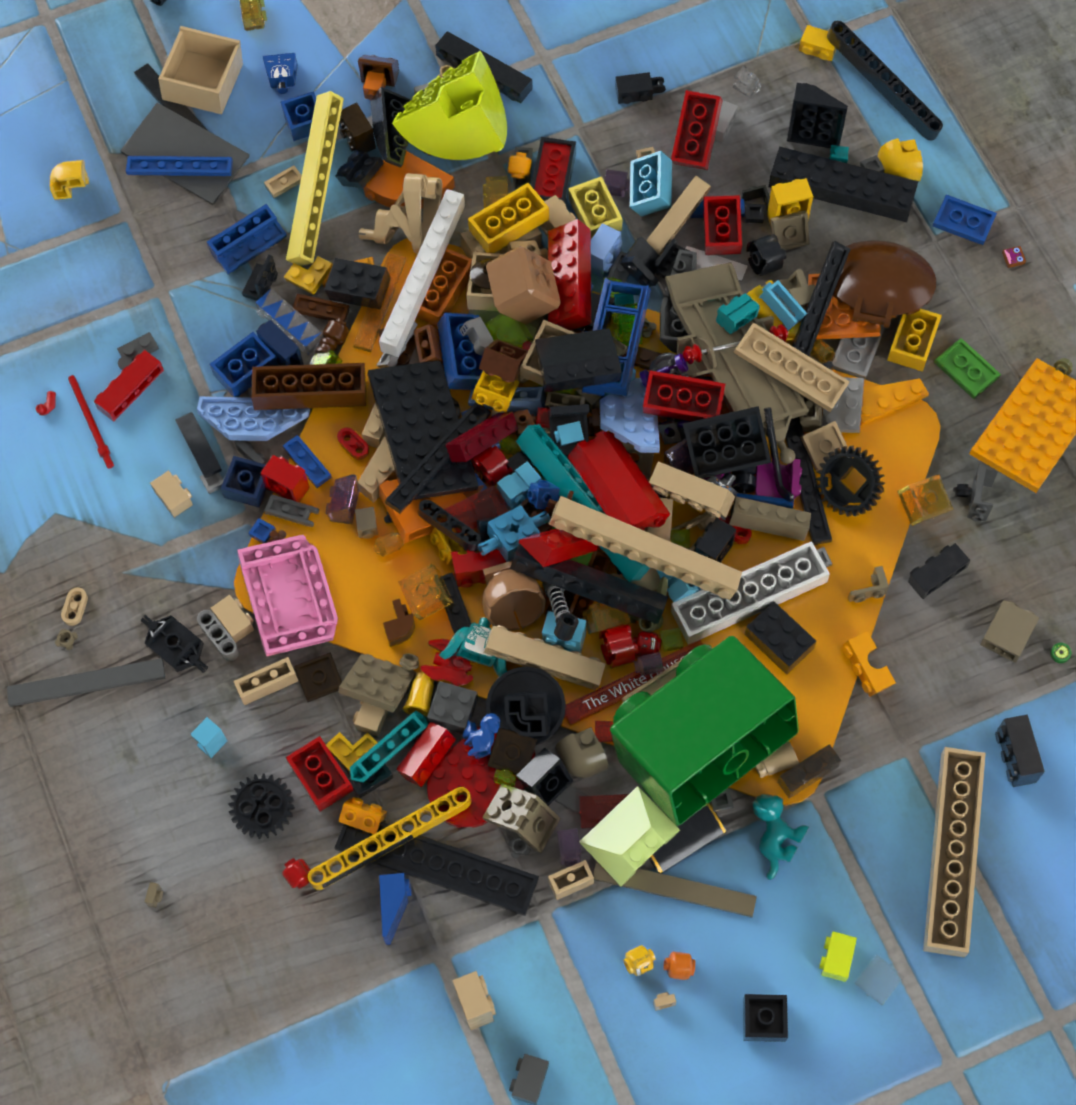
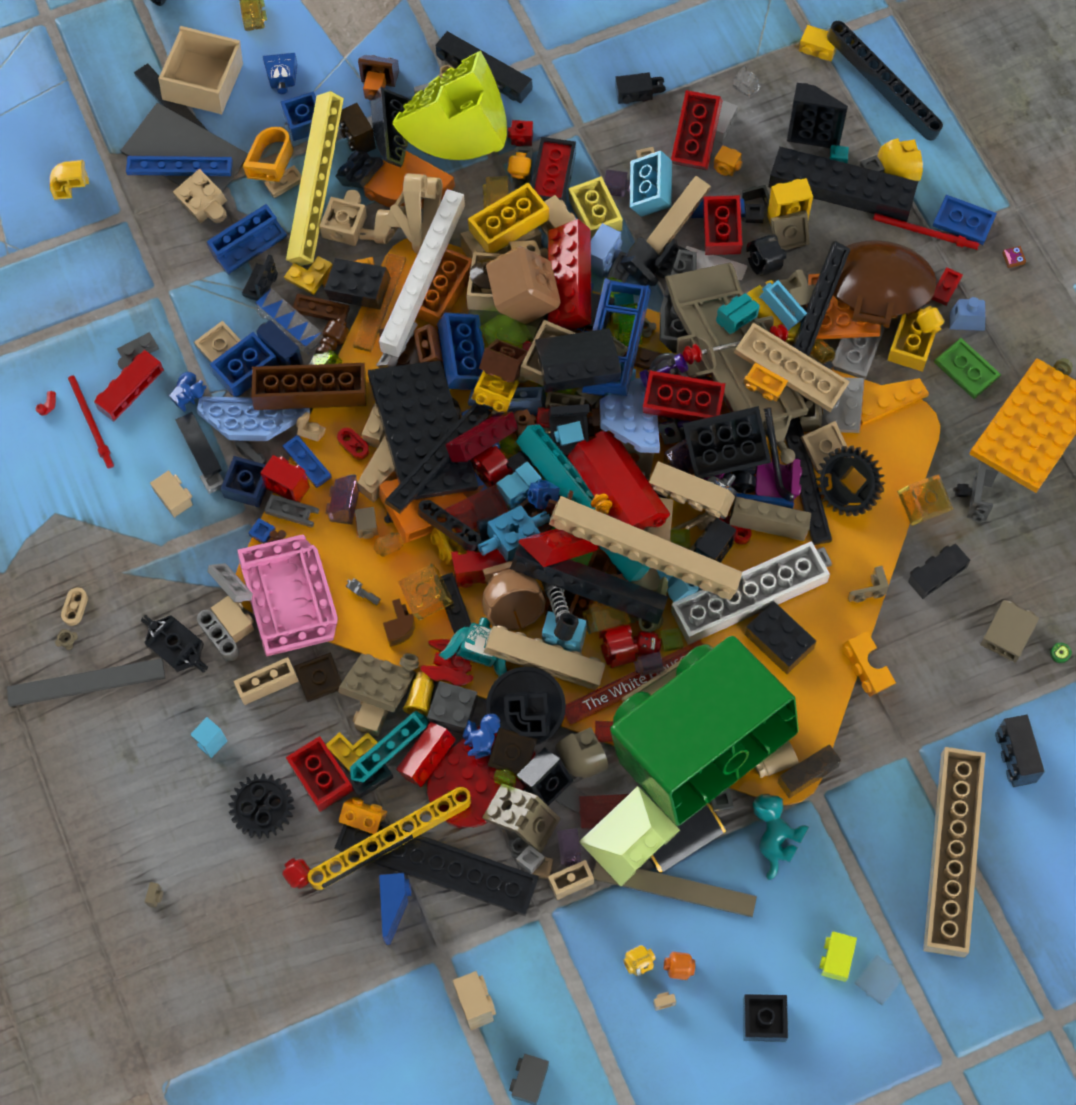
light grey leg [460,317,494,356] -> none
none -> blue animal [169,372,206,412]
none -> tan brick [173,169,227,224]
none -> tan plate [194,321,241,362]
none -> light grey plate [207,563,253,602]
none -> light orange window [243,127,293,182]
none -> tan bracket [296,412,326,441]
none -> tan brick [319,190,367,246]
none -> dark grey plate [346,578,381,606]
none -> red brick [508,120,533,146]
none -> light grey tile [516,845,545,874]
none -> tan tile [532,857,553,880]
none -> light orange wheel [591,494,612,514]
none -> light orange brick [714,145,743,176]
none -> light orange bracket [743,363,788,402]
none -> red bar [873,213,979,250]
none -> yellow head [916,306,944,335]
none -> red plate [932,267,963,306]
none -> medium blue torso [949,297,985,331]

